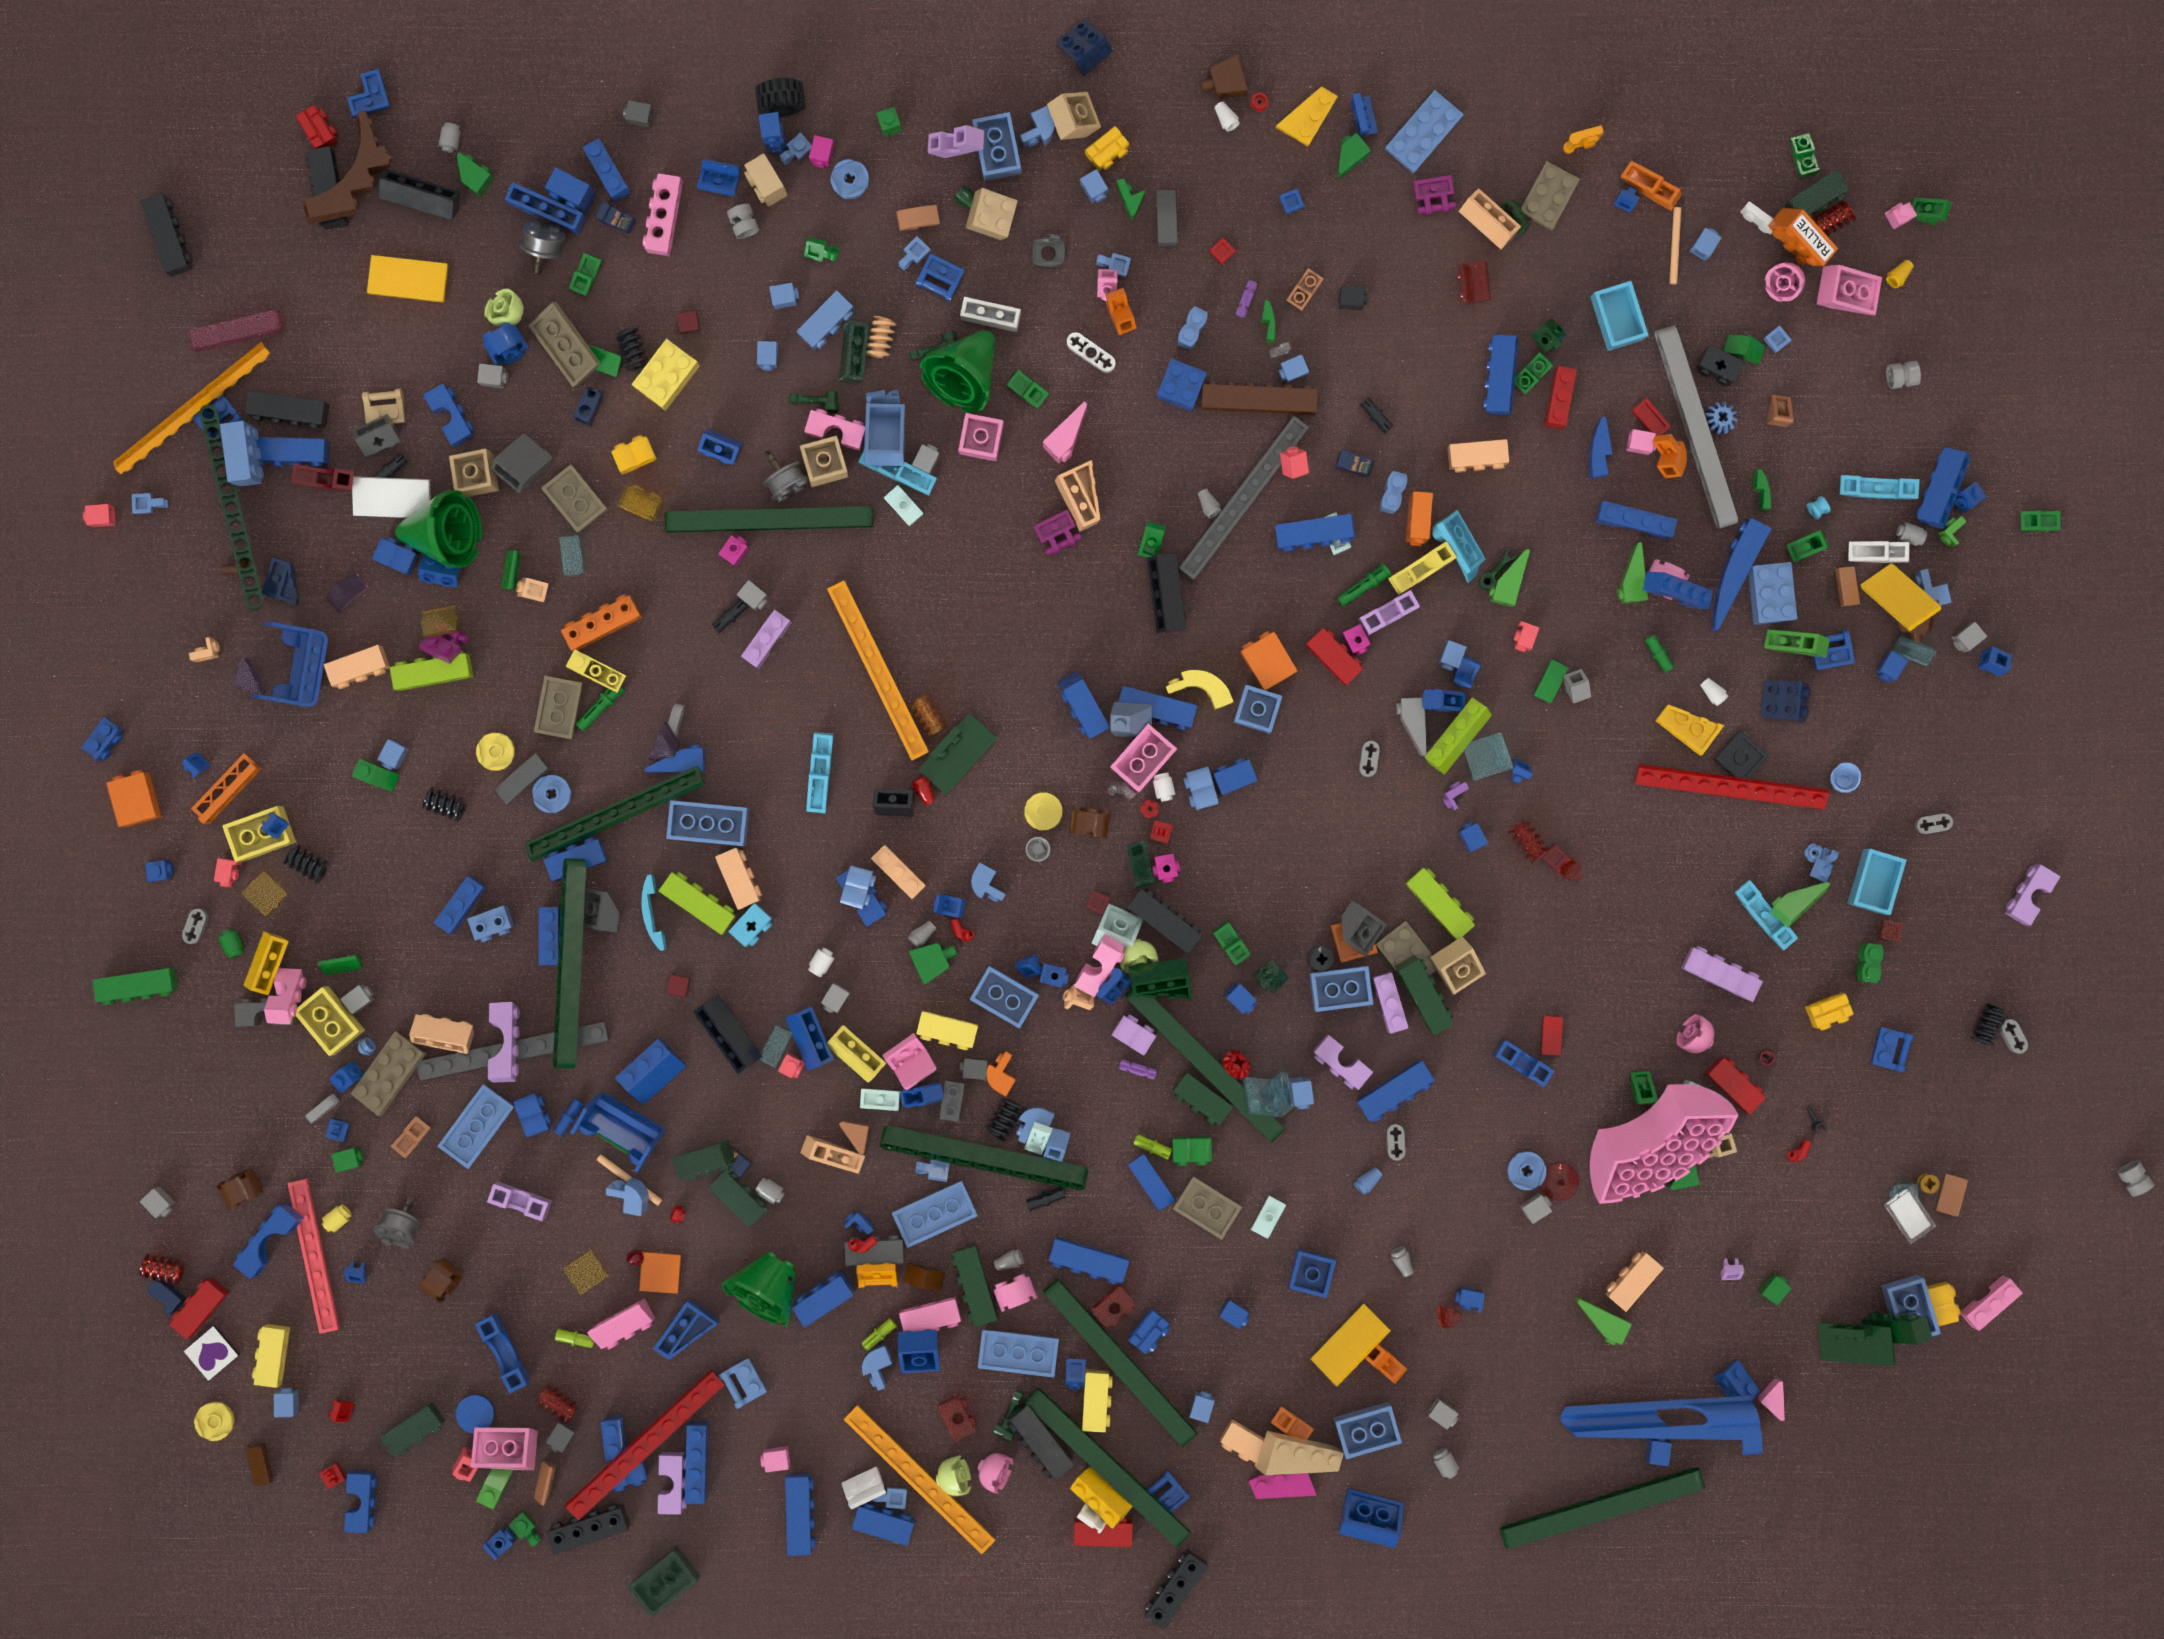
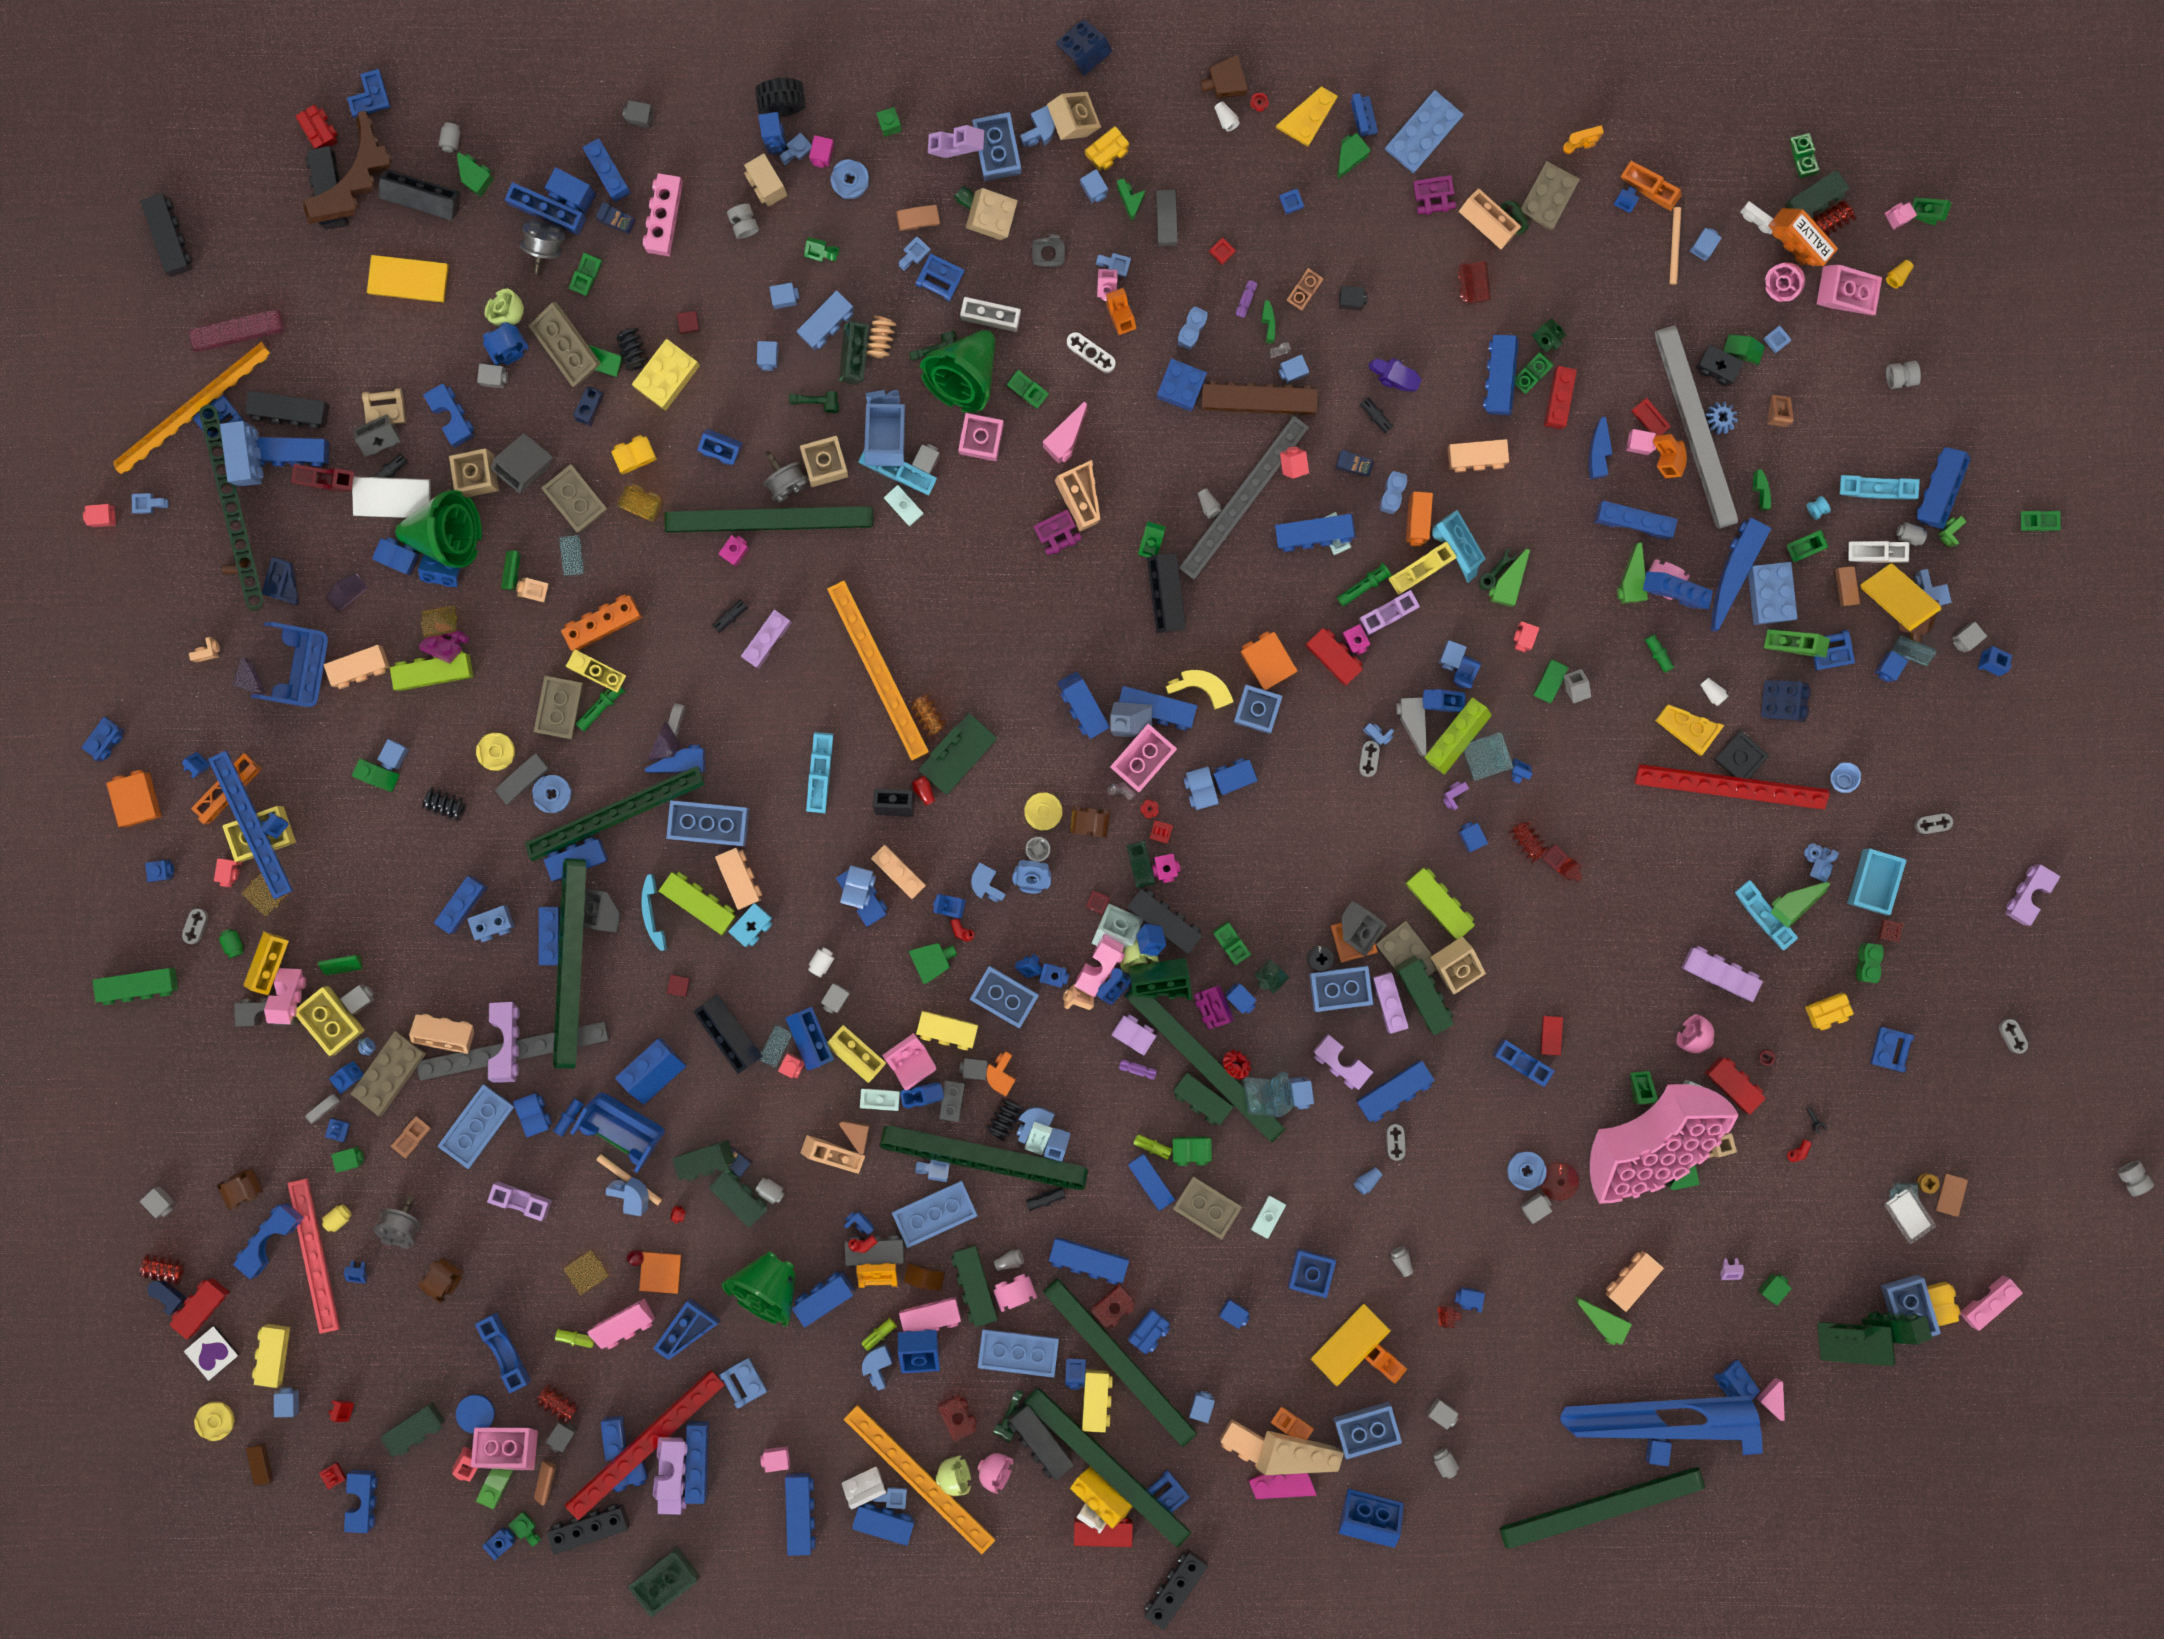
black piece [283,845,327,884] -> none
blue bracket [697,159,740,196] -> none
light grey brick [737,580,768,611] -> none
bright pink arch [804,409,865,452] -> none
light grey cone [908,921,936,948] -> none
white brick [1153,773,1175,802] -> none
medium azure piece [1590,281,1649,351] -> none
blue bracket [1954,481,1987,513] -> none
black piece [1970,1003,2008,1046] -> none
none -> blue plate [208,751,293,899]
none -> lavender arch [653,1437,687,1501]
none -> medium blue plate [1013,860,1052,894]
none -> blue brick [1136,924,1166,956]
none -> magenta plate [1194,985,1234,1030]
none -> medium blue bracket [1363,723,1394,745]
none -> dark purple hinge [1368,358,1422,391]

